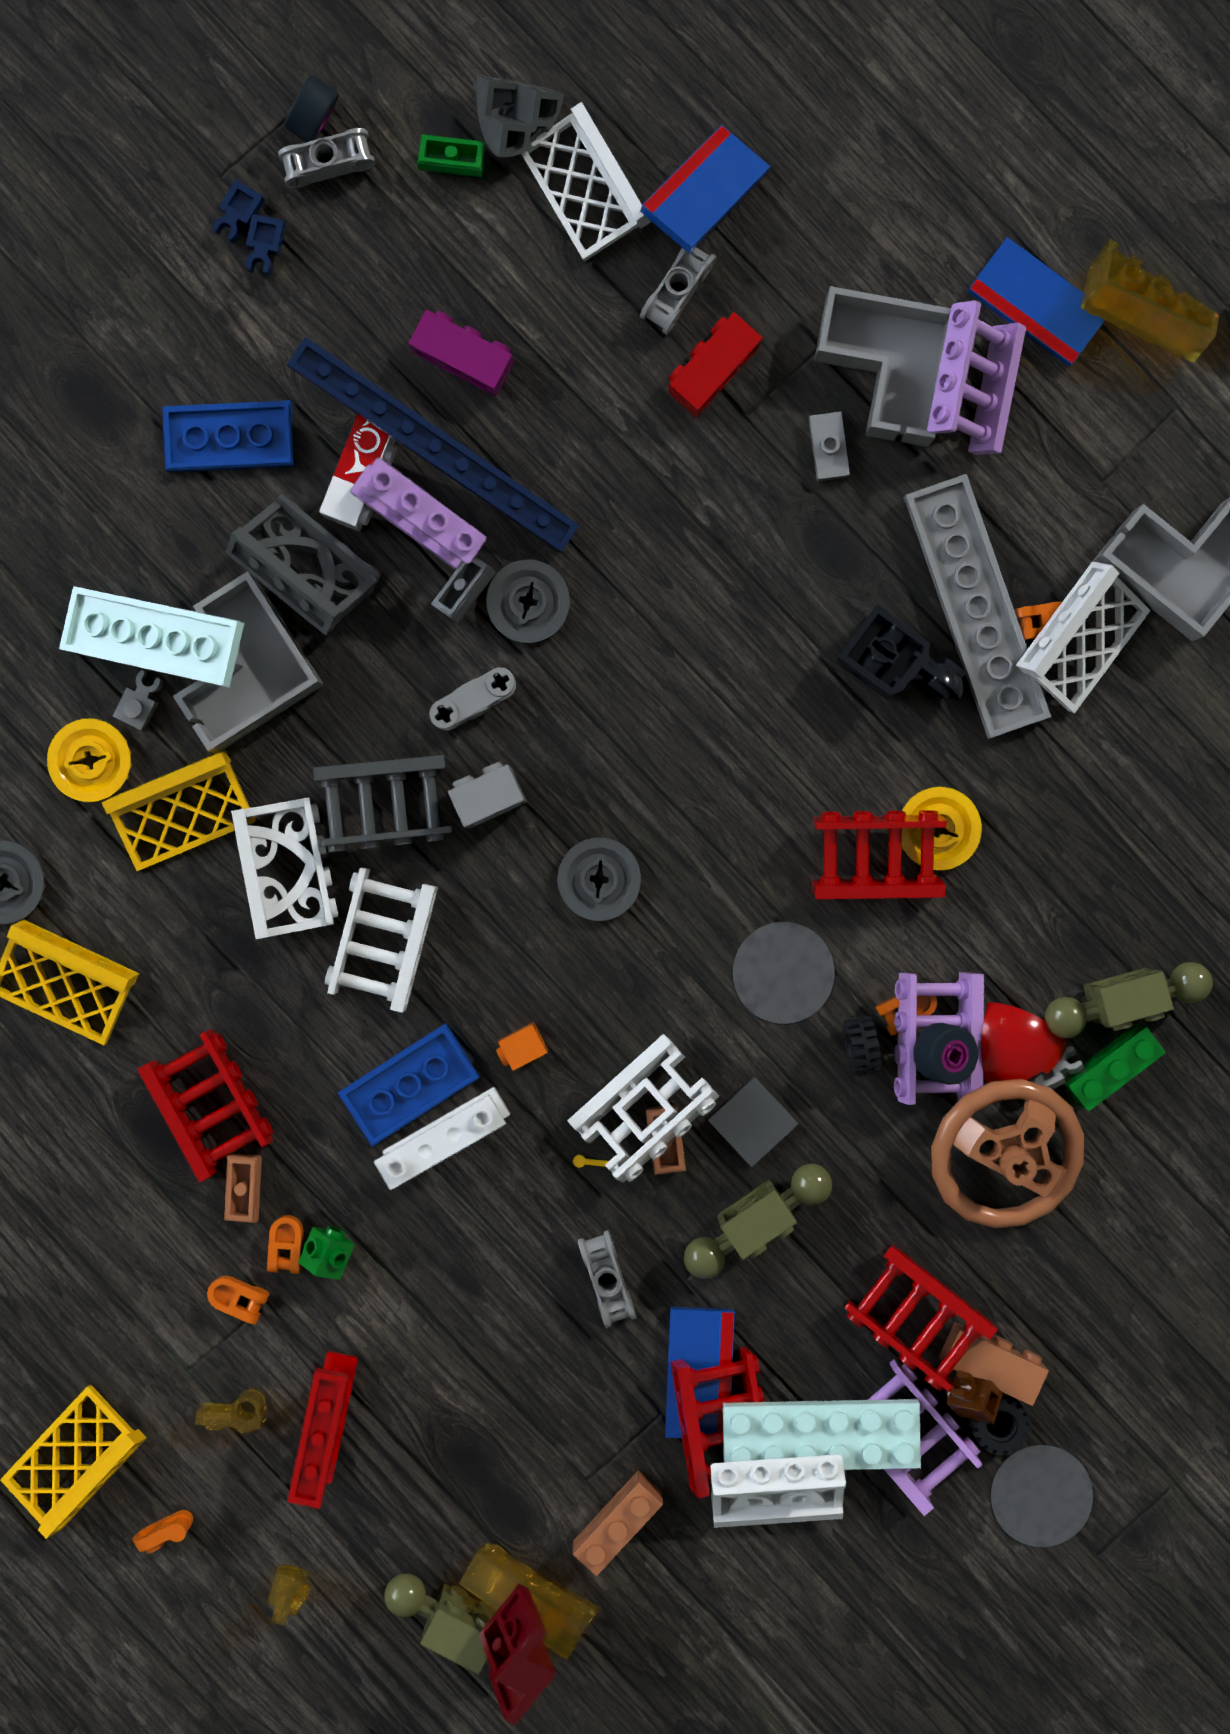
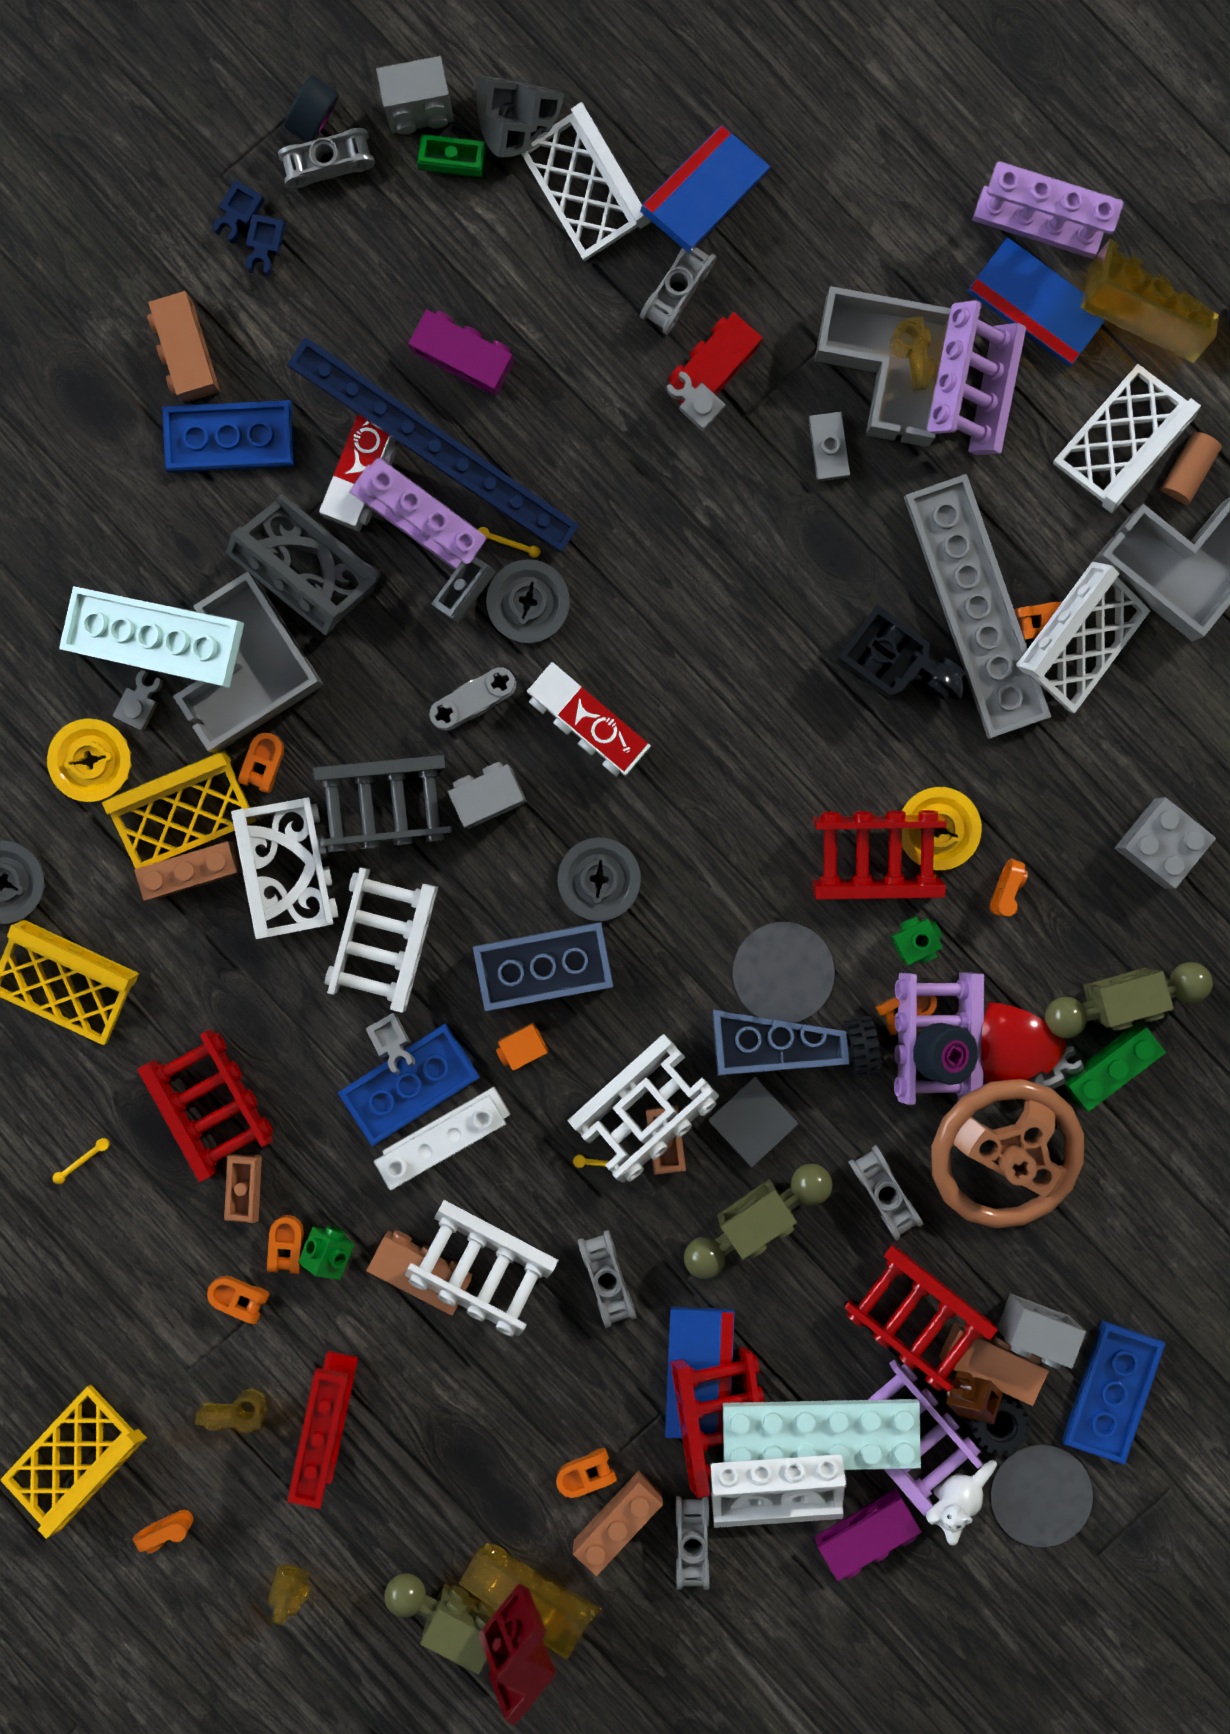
none -> yellow hinge [52,1138,110,1184]
none -> nougat brick [134,841,243,901]
none -> nougat brick [147,291,220,403]
none -> orange plate [238,733,284,794]
none -> light grey plate [366,1013,415,1075]
none -> nougat brick [366,1230,473,1316]
none -> light grey brick [376,56,454,135]
none -> white fence [404,1200,558,1336]
none -> sand blue brick [473,922,613,1011]
none -> yellow hinge [478,527,541,558]
none -> brick [527,662,651,777]
none -> orange plate [556,1448,617,1498]
none -> light grey plate [667,371,726,431]
none -> light grey piece [676,1496,709,1590]
none -> sand blue wedge [712,1010,849,1076]
none -> magenta brick [815,1488,921,1581]
none -> light grey piece [848,1145,924,1241]
none -> clear yellow plate [889,316,935,391]
none -> green brick [889,916,943,966]
none -> white animal [926,1460,997,1545]
none -> lavender fence [972,161,1123,259]
none -> orange plate [989,858,1028,916]
none -> light grey brick [997,1293,1086,1369]
none -> white fence [1053,364,1201,513]
none -> blue tile [1062,1320,1166,1465]
none -> light grey brick [1114,797,1216,889]
none -> nougat brick [1159,432,1222,506]

